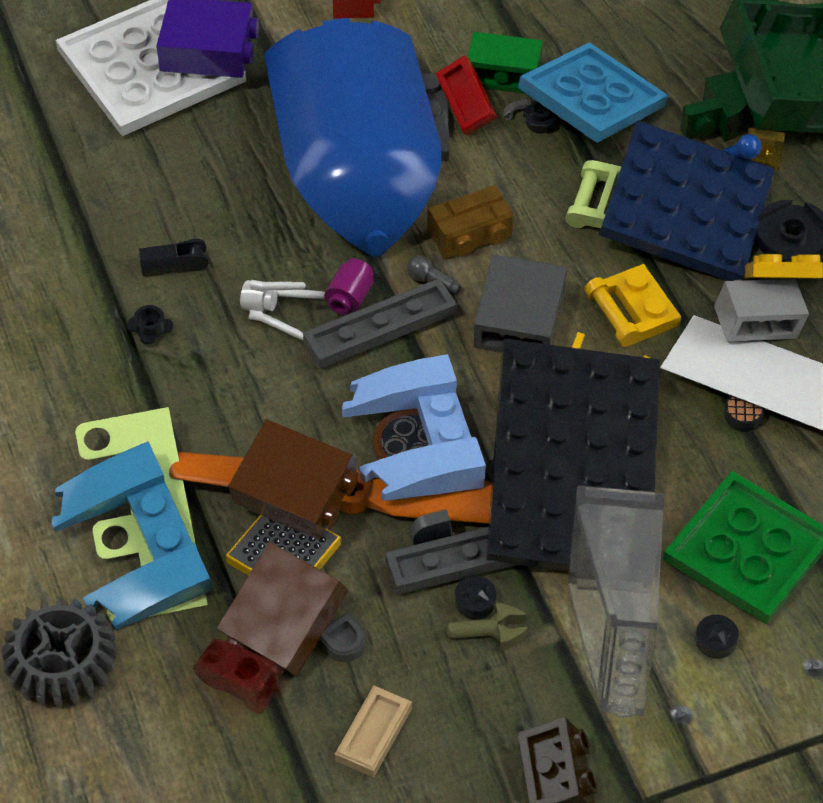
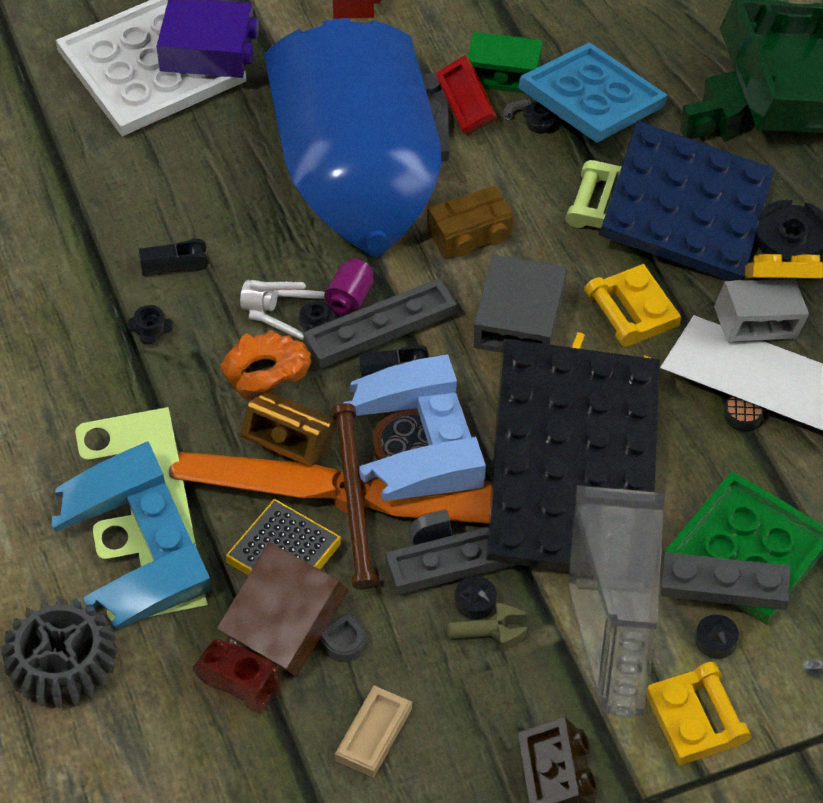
reddish brown brick [228,419,359,540] -> none
dark grey piece [407,256,461,294] -> none
blue piece [723,134,762,160] -> none
clear yellow plate [748,128,785,170] -> none
none -> orange piece [220,330,311,400]
none -> pearl gold brick [240,391,337,467]
none -> black plate [298,301,336,331]
none -> reddish brown bar [332,403,377,590]
none -> black bar [359,345,429,378]
none -> yellow plate [645,662,752,766]
none -> dark grey plate [660,552,790,610]

